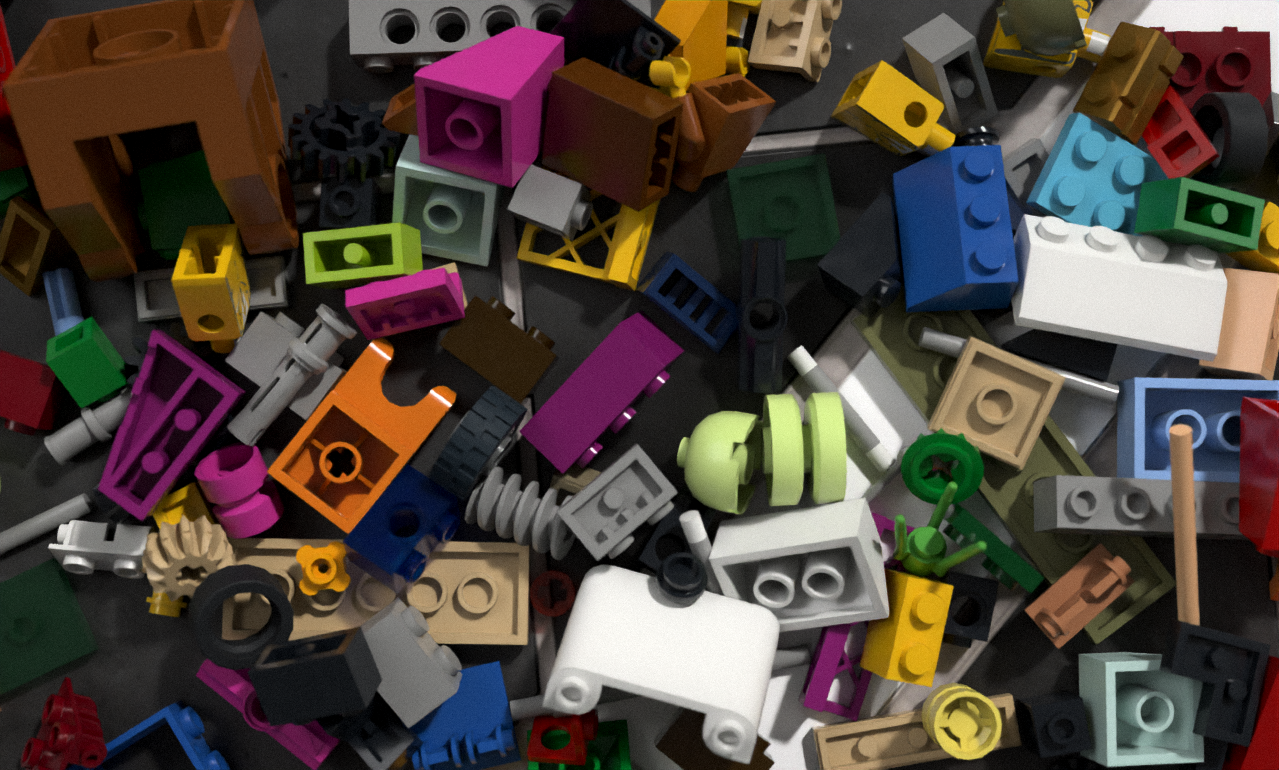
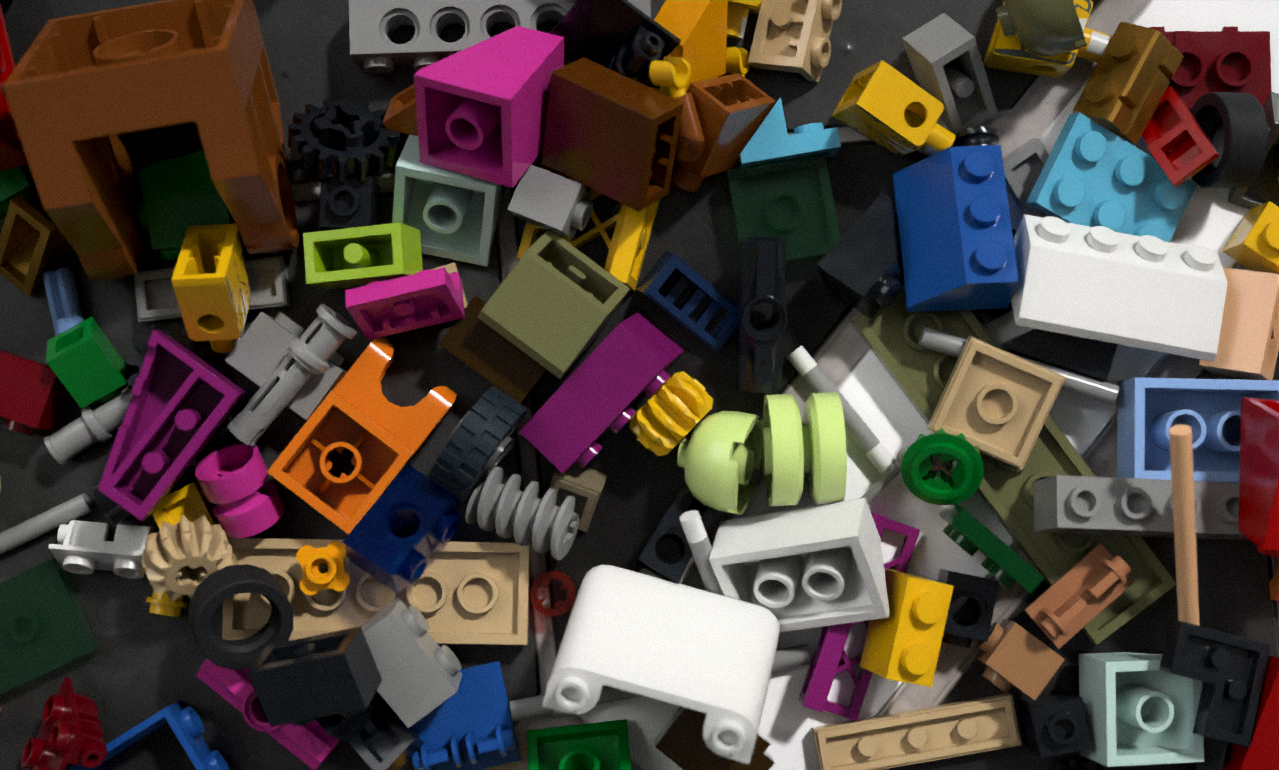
red bracket [527,709,599,765] -> none
light grey bracket [556,443,678,561] -> none
black plate [655,552,708,603] -> none
bright green plant [892,482,987,577] -> none
light yellow wheel [921,683,1002,760] -> none
green brick [1134,177,1265,254] -> none
none -> olive slope [477,228,630,379]
none -> yellow gear [629,371,713,456]
none -> medium azure slope [737,97,841,173]
none -> medium nougat brick [975,618,1065,701]

